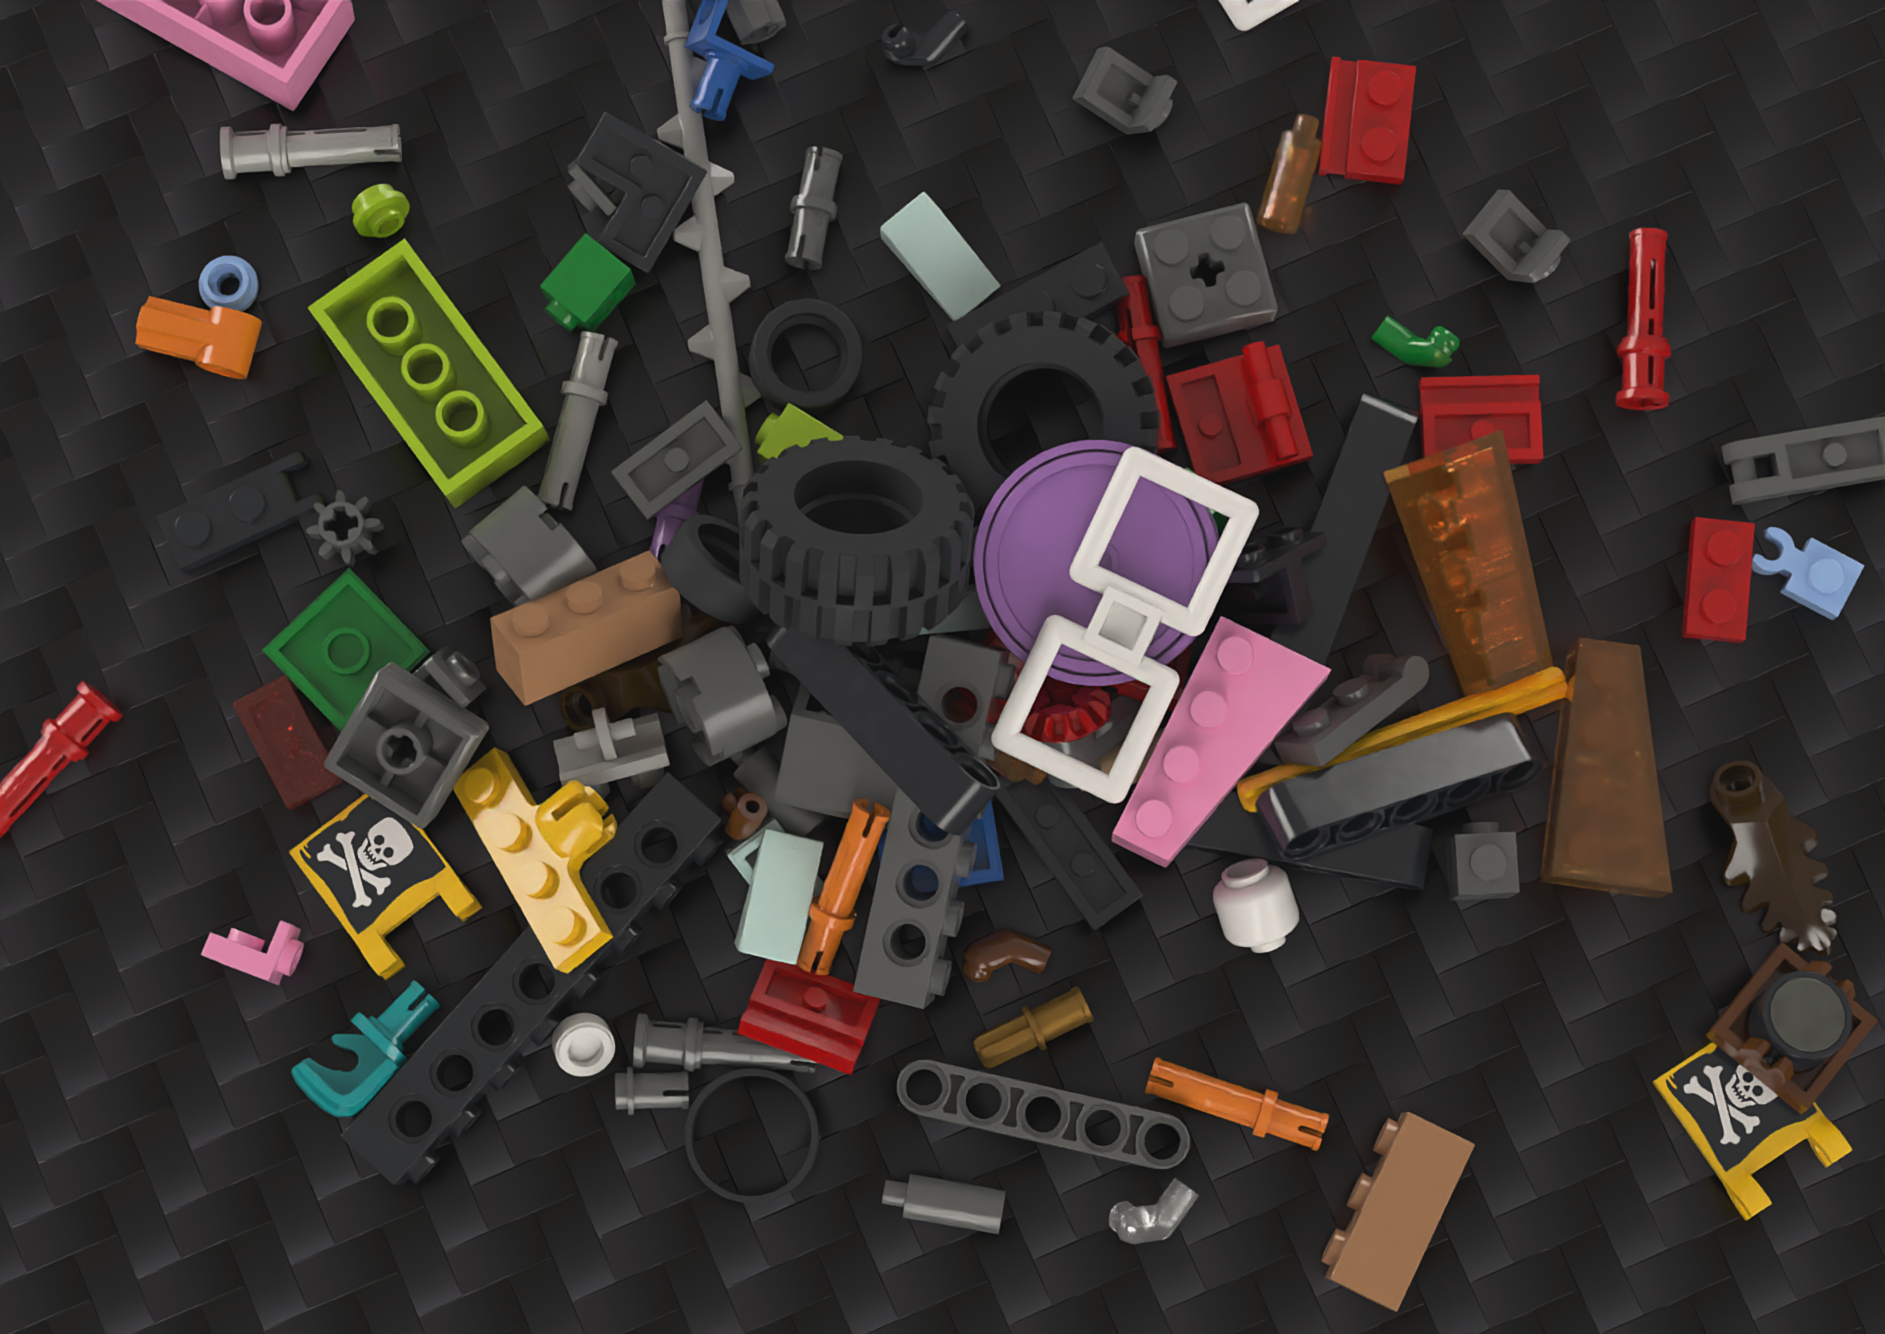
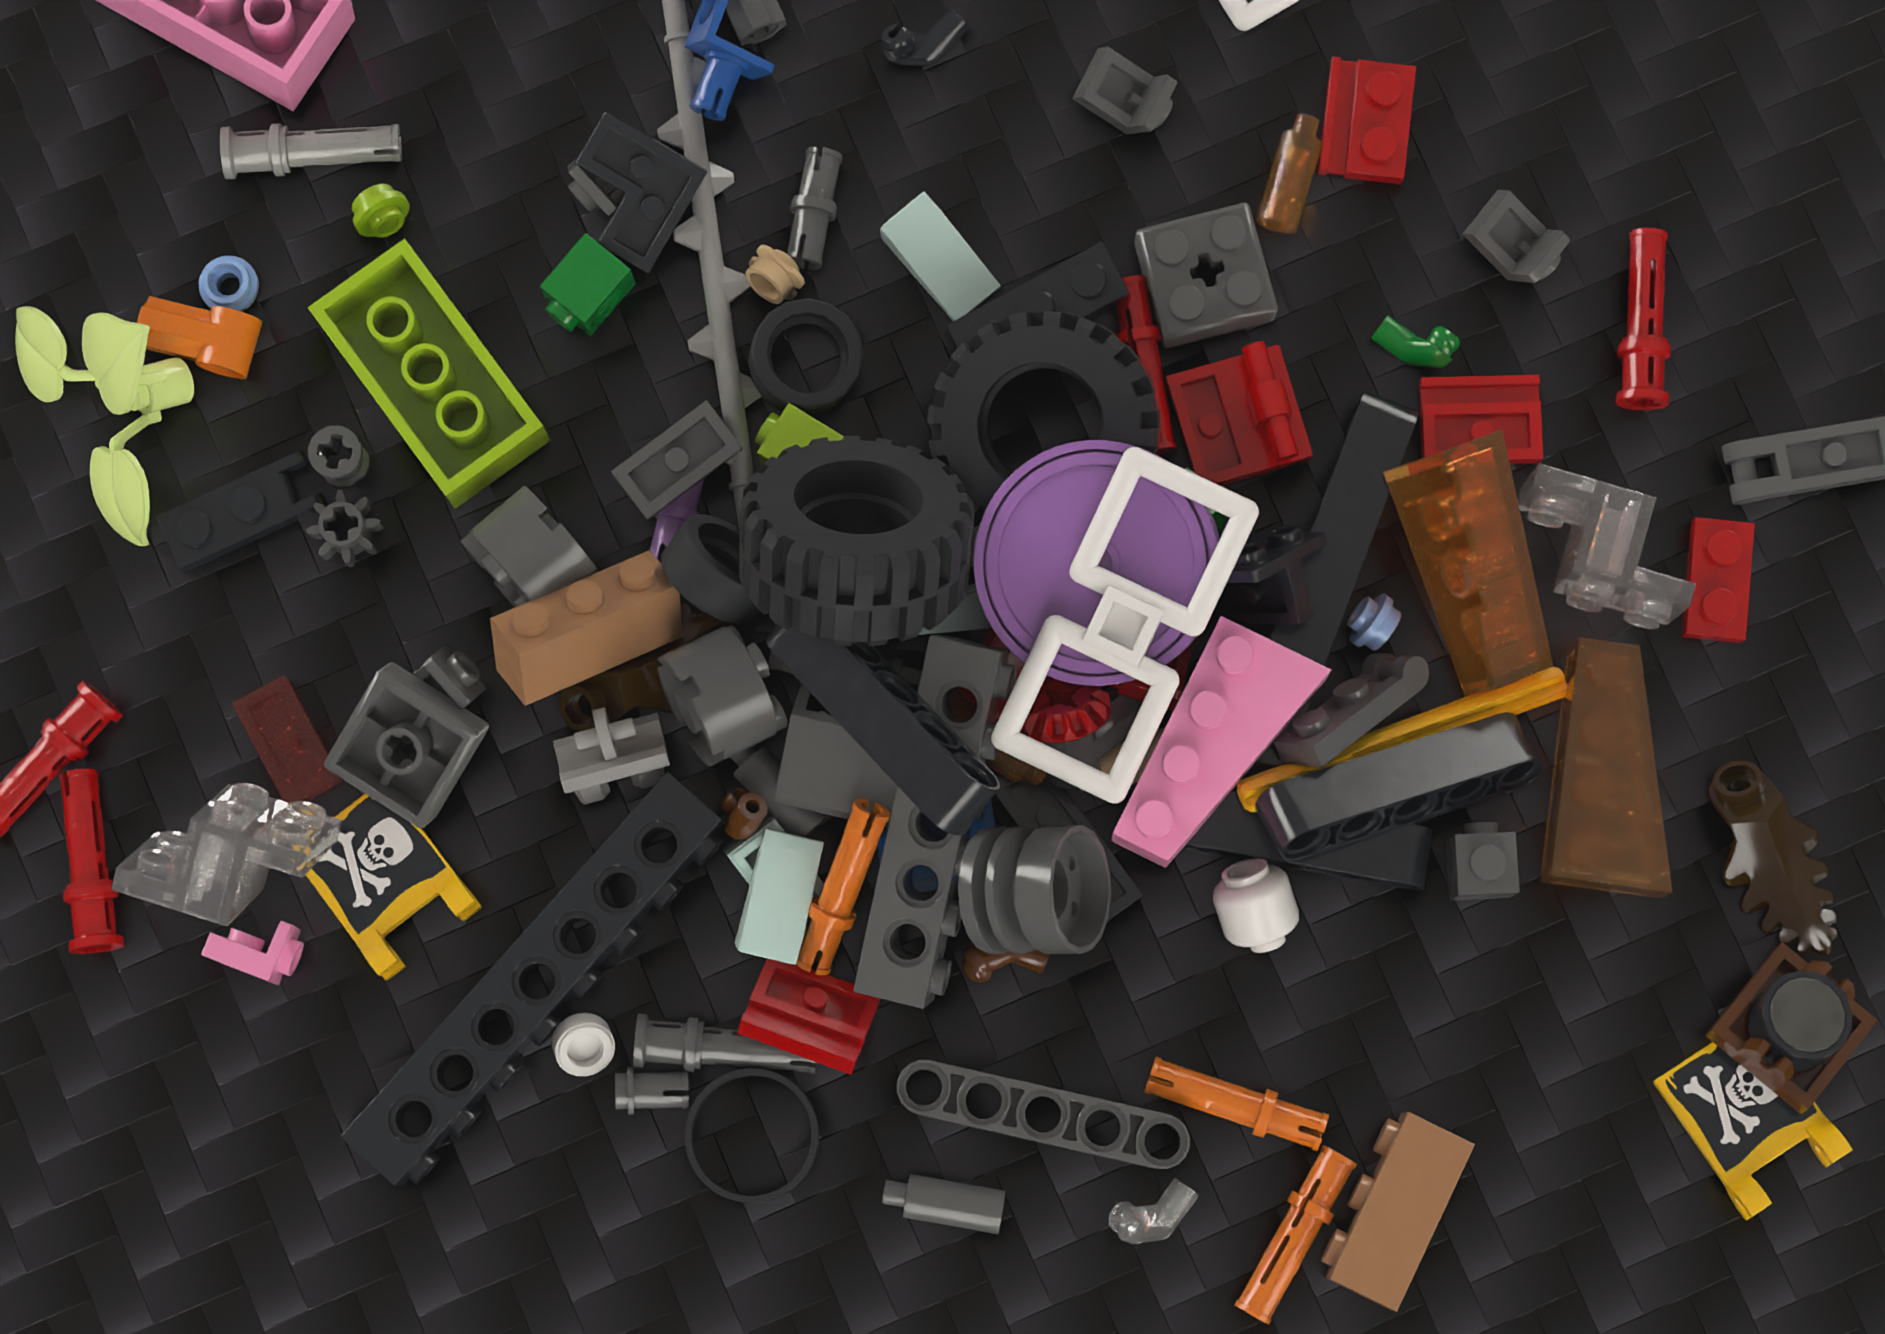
green plate [262,568,433,732] -> none
teal piece [291,980,441,1118] -> none
yellow plate [453,747,618,974] -> none
light grey pin [536,331,618,512] -> none
pearl gold axle [973,986,1094,1069] -> none
light blue plate [1751,527,1865,620] -> none
none -> yellowish green plant [15,306,194,546]
none -> red pin [59,769,124,954]
none -> clear bracket [111,783,342,926]
none -> dark grey bush [308,425,370,489]
none -> tan plate [745,245,805,304]
none -> dark grey wheel [958,825,1111,954]
none -> orange pin [1234,1145,1357,1325]
none -> light blue plate [1347,593,1401,651]
none -> clear bracket [1515,463,1696,629]

